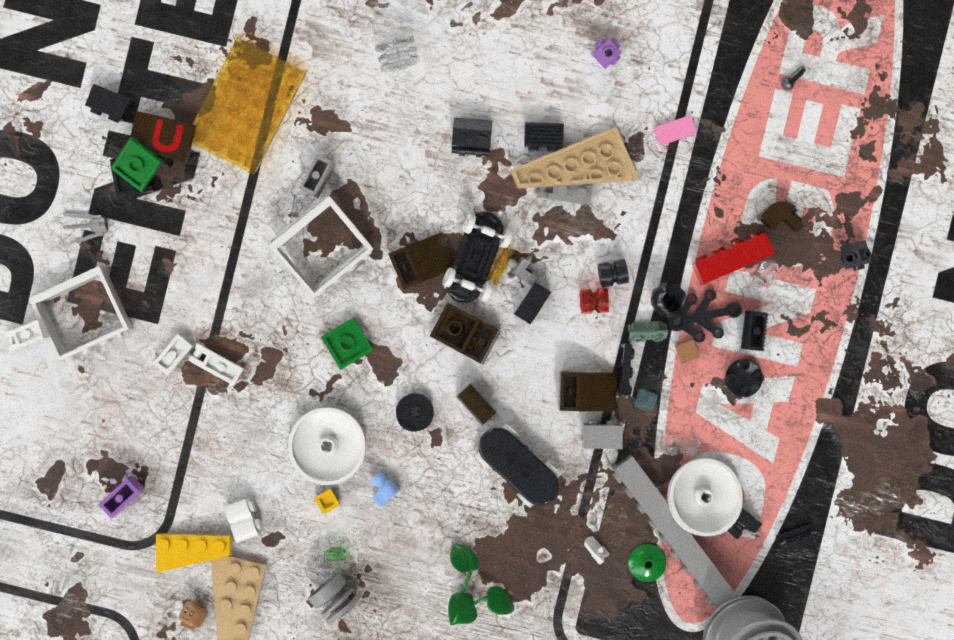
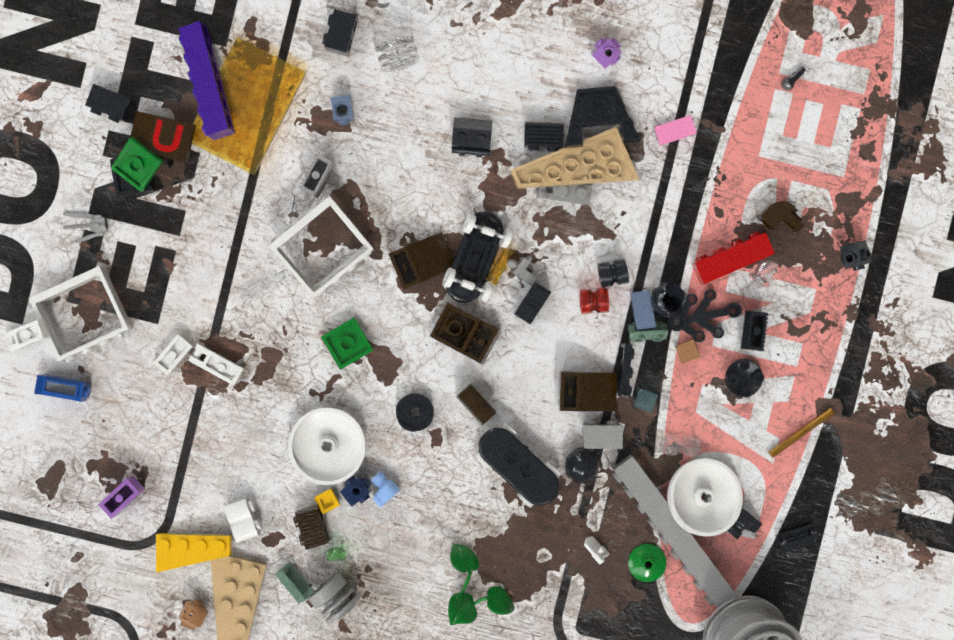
none -> blue window [34,374,91,402]
none -> dark purple brick [178,21,235,141]
none -> sand green hinge [275,562,314,604]
none -> dark brown brick [293,504,330,550]
none -> black brick [322,9,358,57]
none -> sand blue brick [331,95,355,125]
none -> dark blue brick [340,475,371,507]
none -> black wing [565,86,641,149]
none -> black hair [565,448,598,484]
none -> sand blue tile [630,290,656,331]
none -> pearl gold bar [768,408,835,458]

